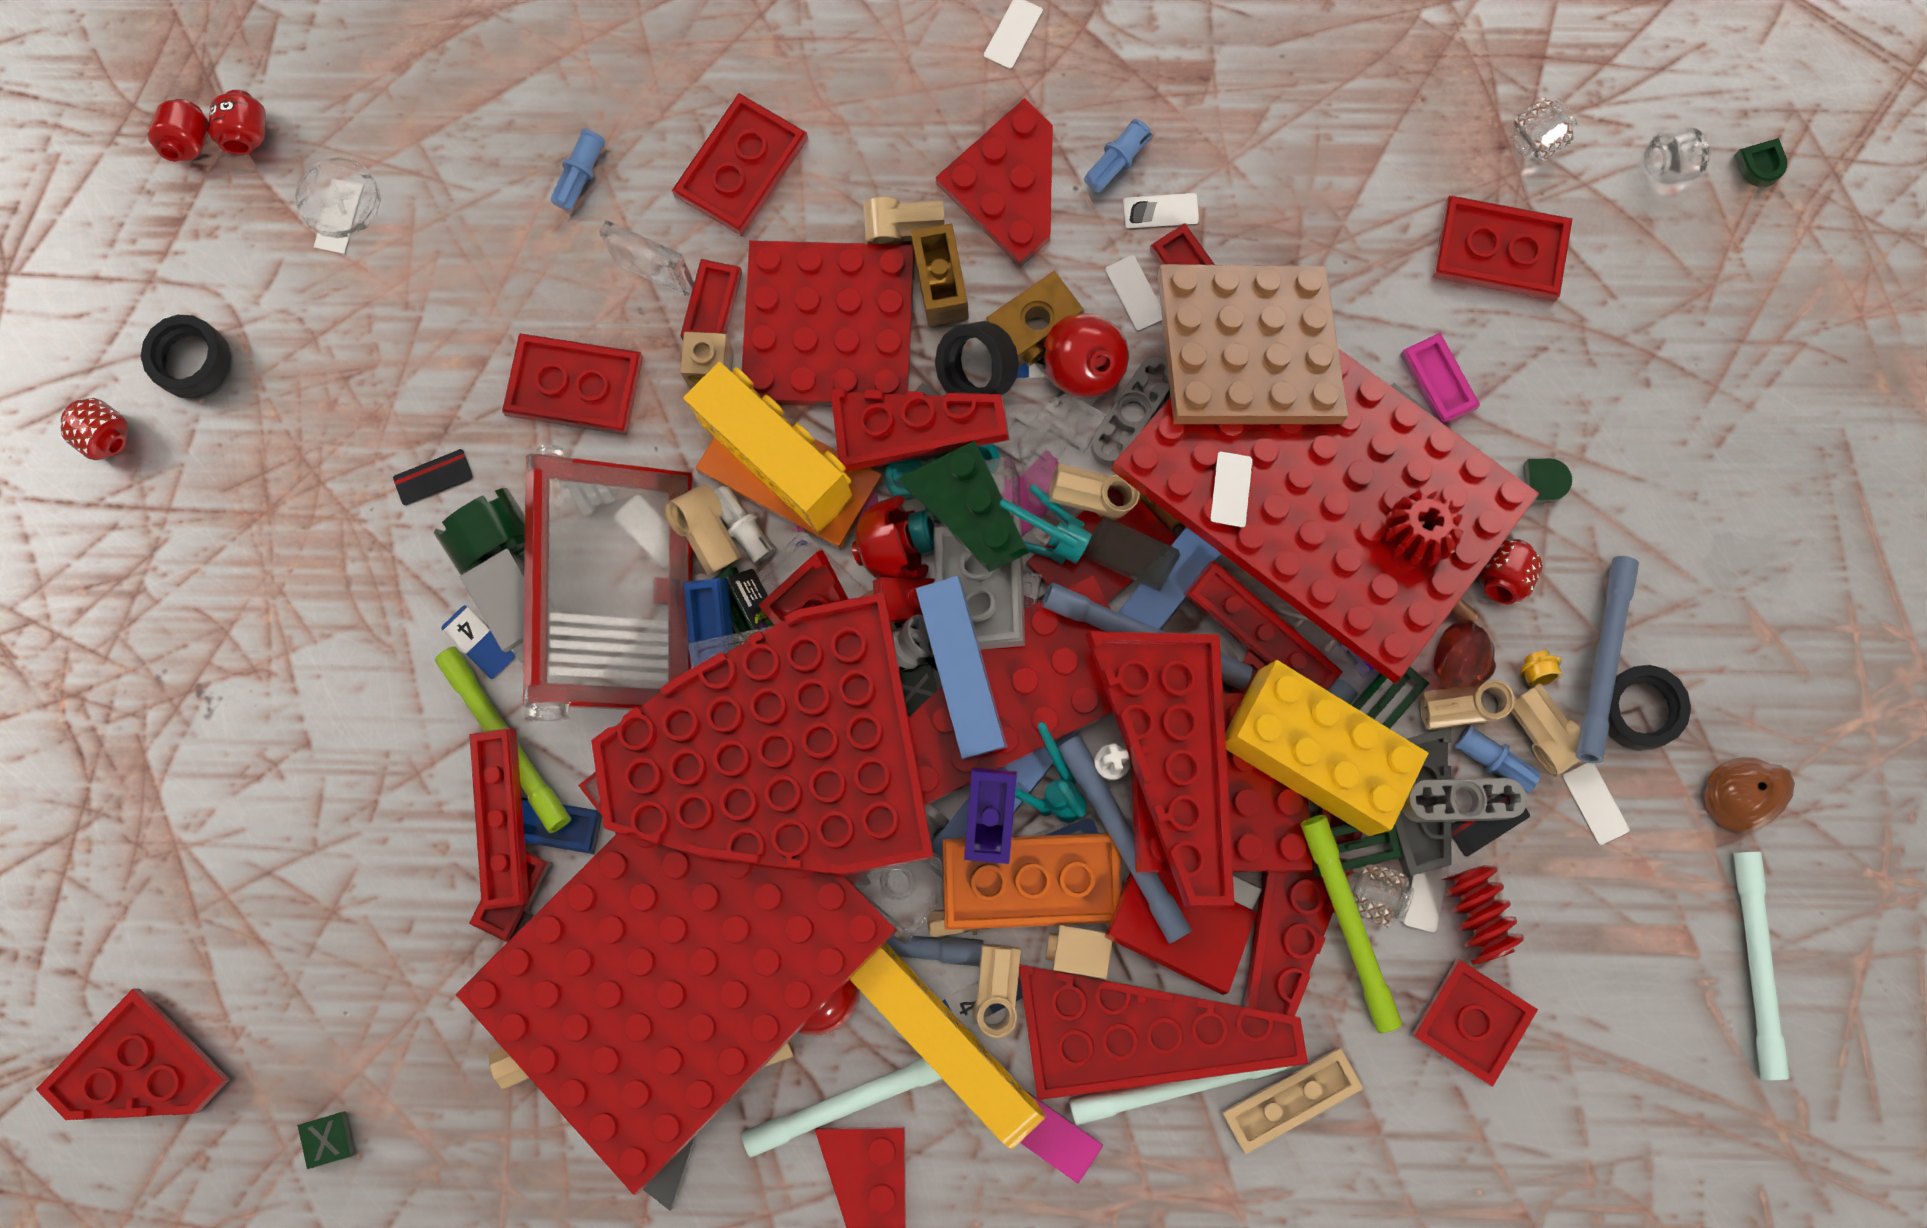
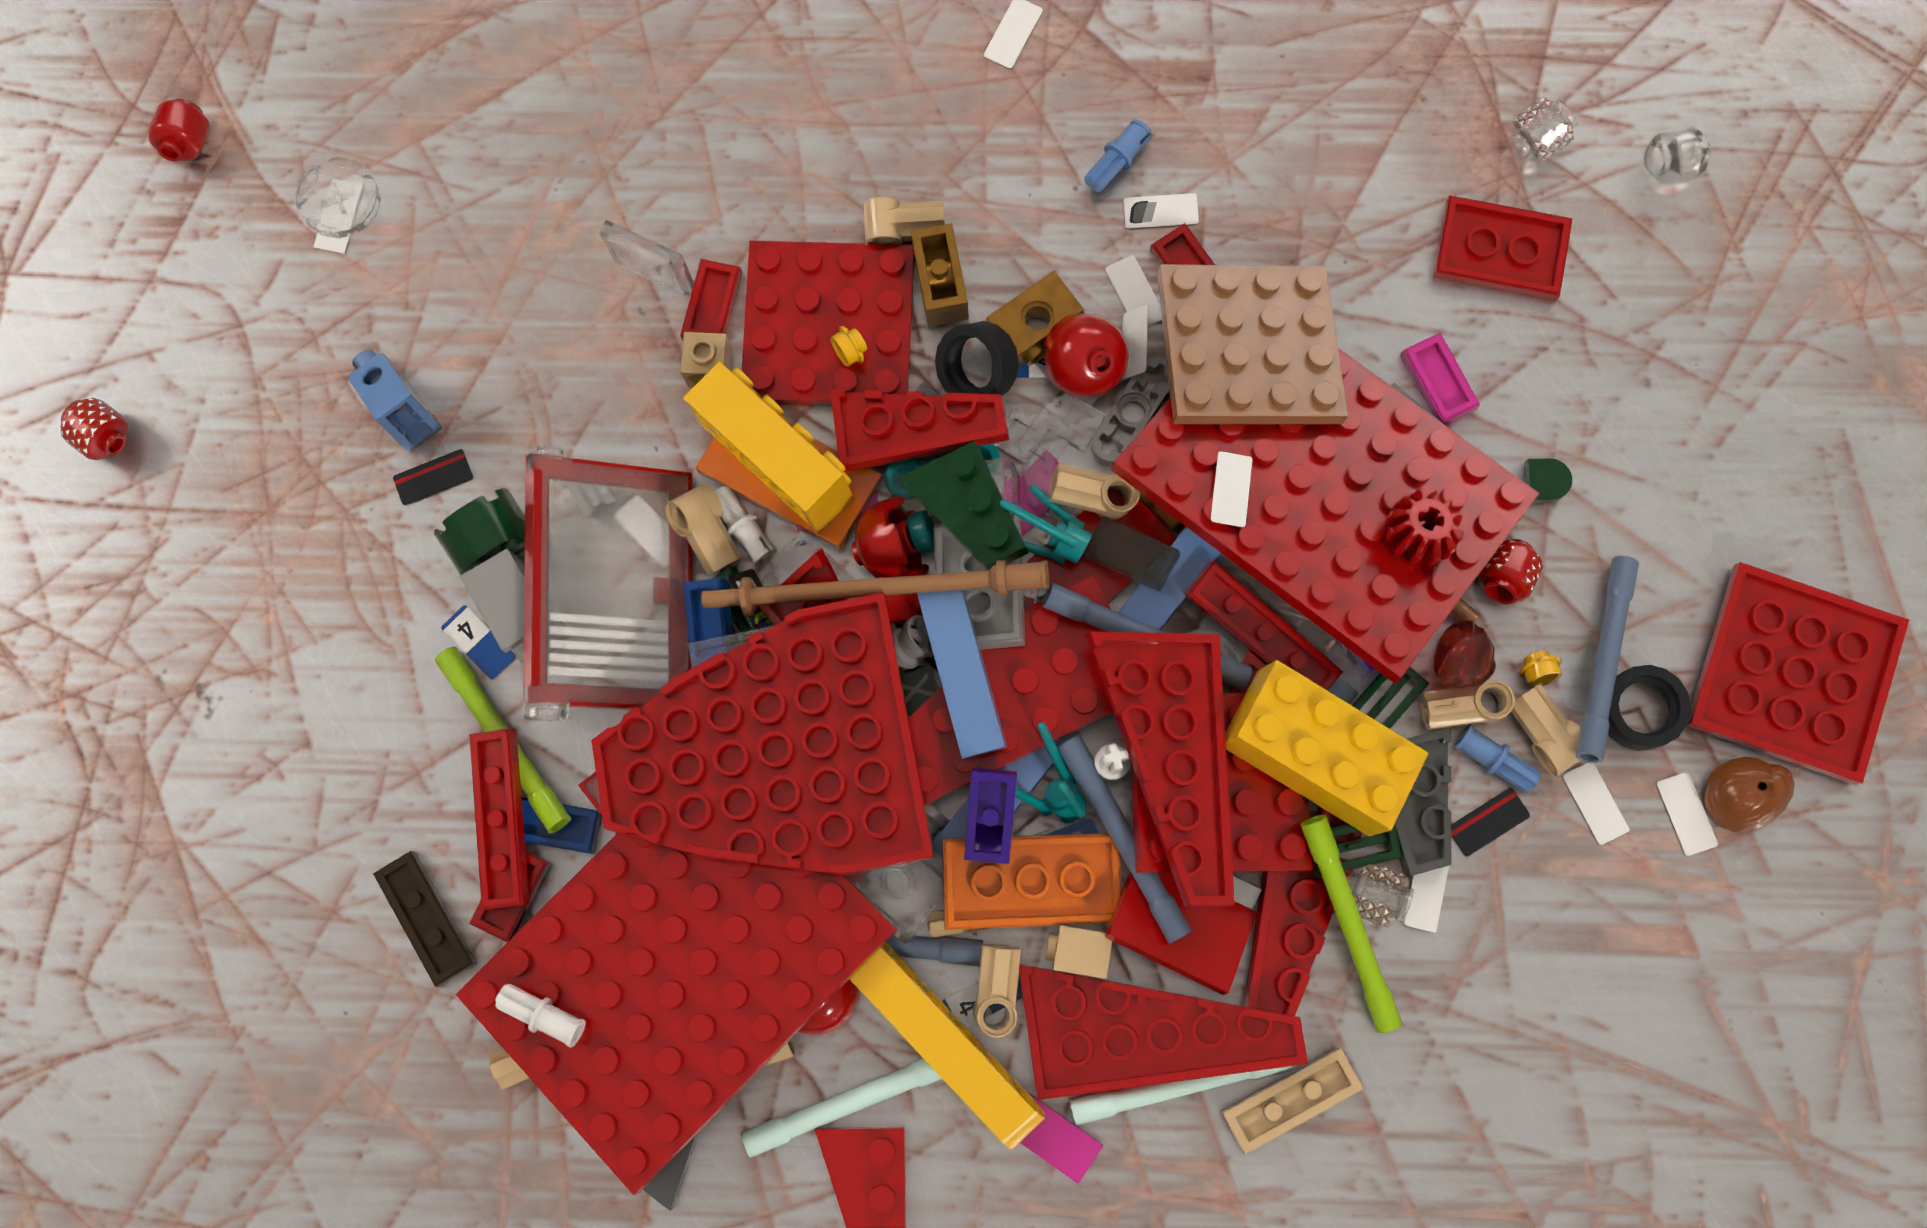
red plate [36,989,230,1120] -> none
black tyre [140,314,231,398] -> none
red head [208,90,266,155] -> none
dark green tile [297,1111,356,1169] -> none
red tile [502,333,643,435] -> none
medium blue axle [551,129,606,211] -> none
red tile [672,93,808,236] -> none
red plate [935,98,1053,268] -> none
light grey beam [1402,778,1527,822] -> none
red plate [1411,960,1538,1087] -> none
red piece [1441,865,1524,965] -> none
light aqua piece [1733,852,1790,1080] -> none
dark green tile [1734,138,1788,187] -> none
none -> medium blue torso [348,350,442,452]
none -> dark brown tile [373,851,478,987]
none -> white axle [495,984,586,1048]
none -> medium nougat bar [701,560,1050,616]
none -> yellow plate [830,326,867,367]
none -> white sticker [1122,304,1148,380]
none -> white sticker [1657,772,1718,856]
none -> red plate [1687,562,1909,785]

